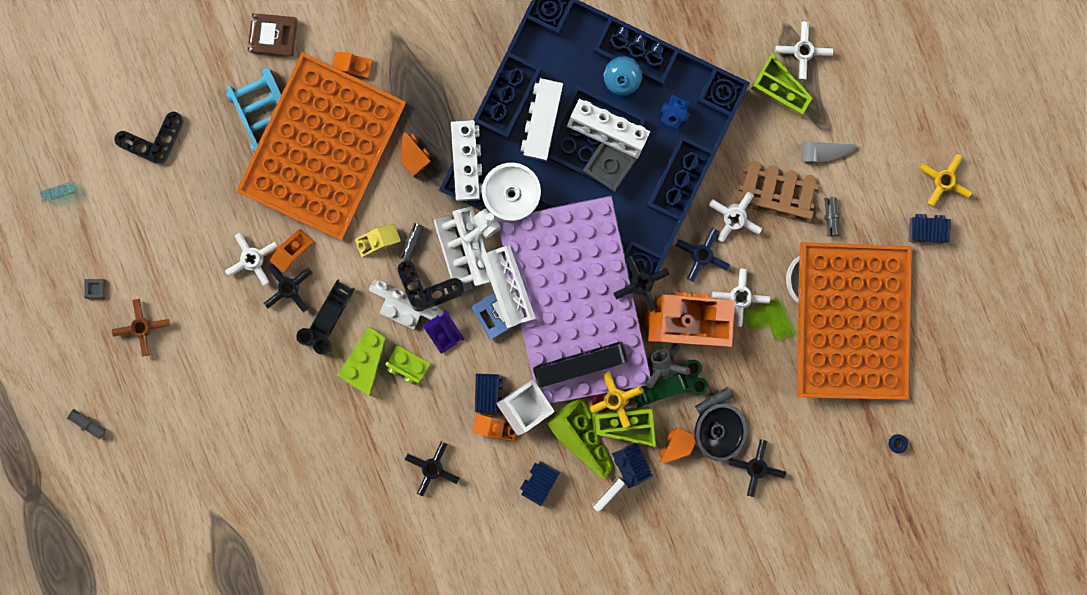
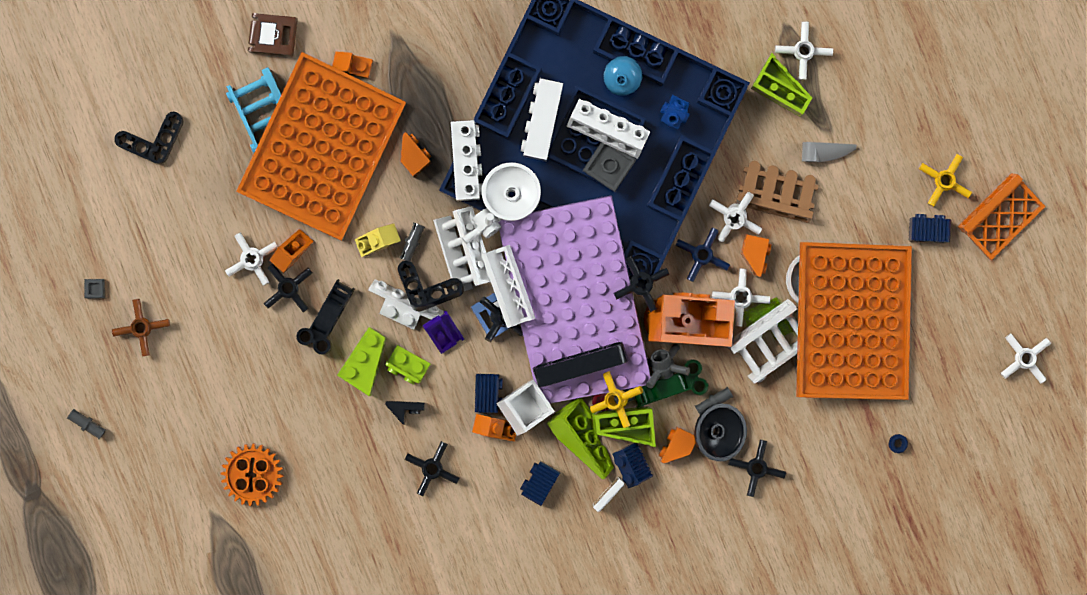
clear light blue beam [40,182,78,202] -> none
dark grey pin [824,197,840,237] -> none
none -> orange gear [220,443,284,506]
none -> black slope [385,401,425,425]
none -> black bar [480,297,523,342]
none -> white fence [728,299,798,384]
none -> orange slope [741,234,771,277]
none -> orange fence [957,173,1046,260]
none -> white bar [1001,333,1051,384]

